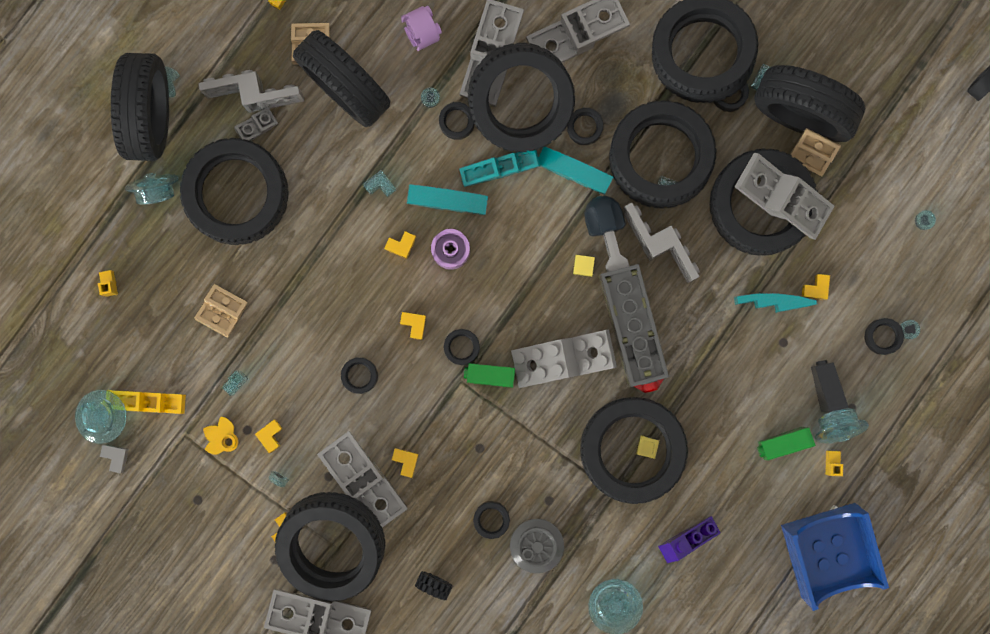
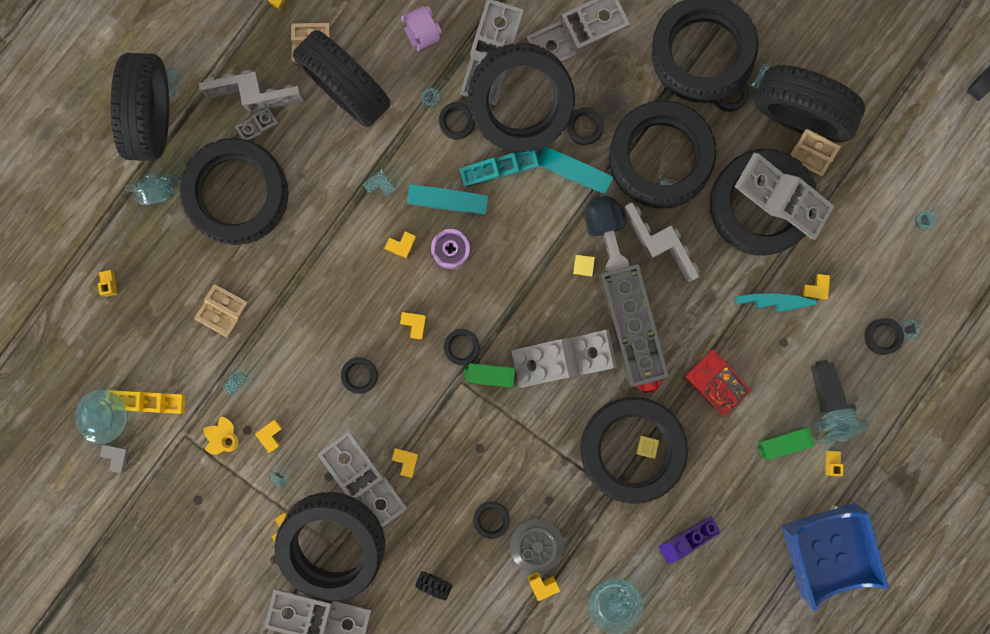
none -> yellow piece [527,572,560,601]
none -> red slope [683,349,751,418]

